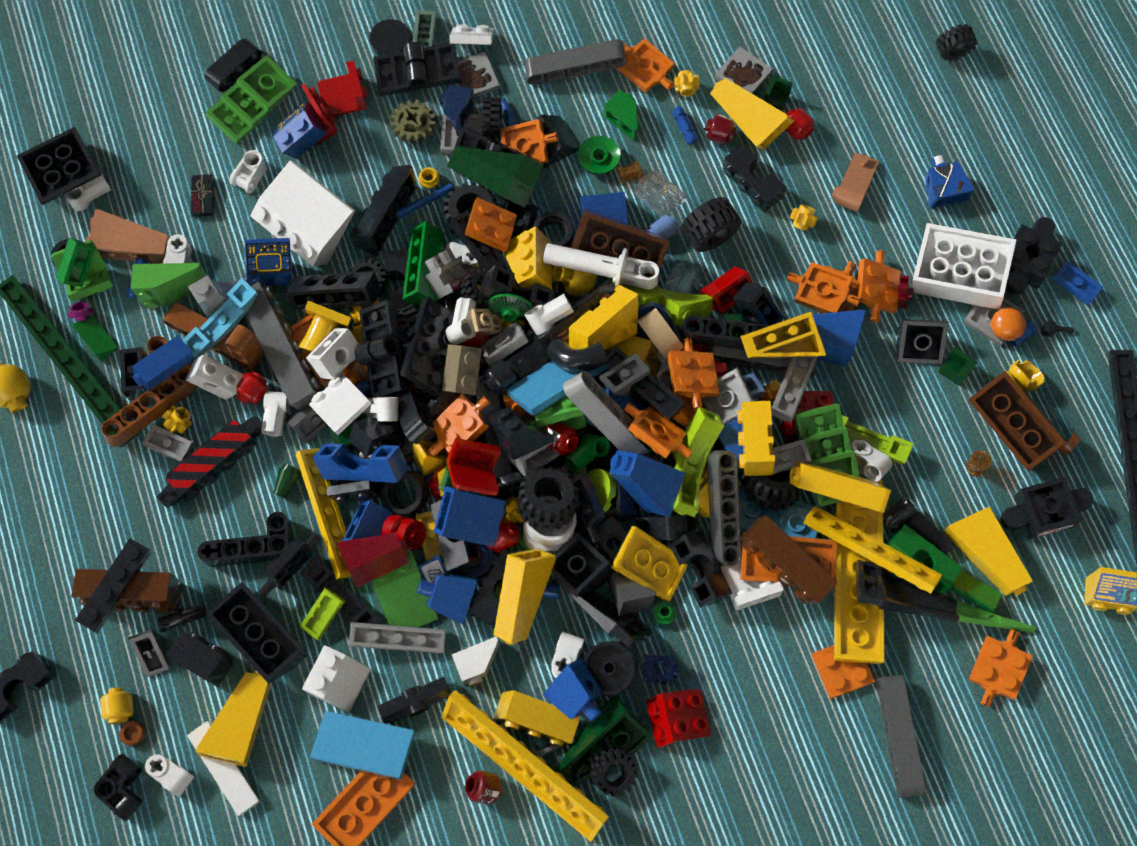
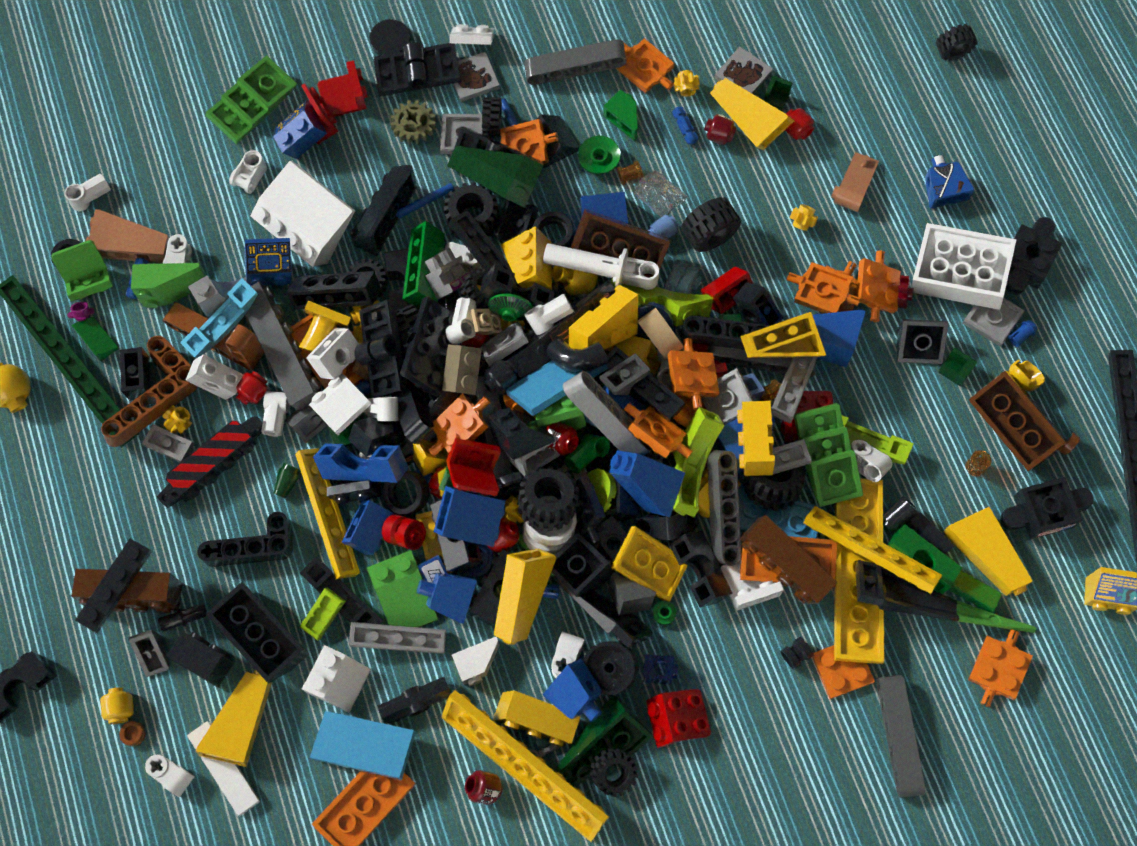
black slope [16,127,101,205] -> none
green slope [56,238,96,287] -> none
black piece [94,753,143,822] -> none
blue brick [132,335,193,391] -> none
black tile [191,174,214,217] -> none
black beam [204,38,262,92] -> none
black plate [258,532,321,598] -> none
dark red slope [336,533,409,588] -> none
sand green slope [413,10,437,47] -> none
yellow plate [418,167,440,188] -> none
dark blue slope [441,85,475,132] -> none
orange plate [464,197,517,252] -> none
black arch [723,143,787,212] -> none
yellow slope [789,460,891,513] -> none
orange hair [989,307,1026,341] -> none
black hand [1041,321,1074,337] -> none
blue plate [1052,261,1103,306] -> none
none -> black wheel [780,637,814,670]

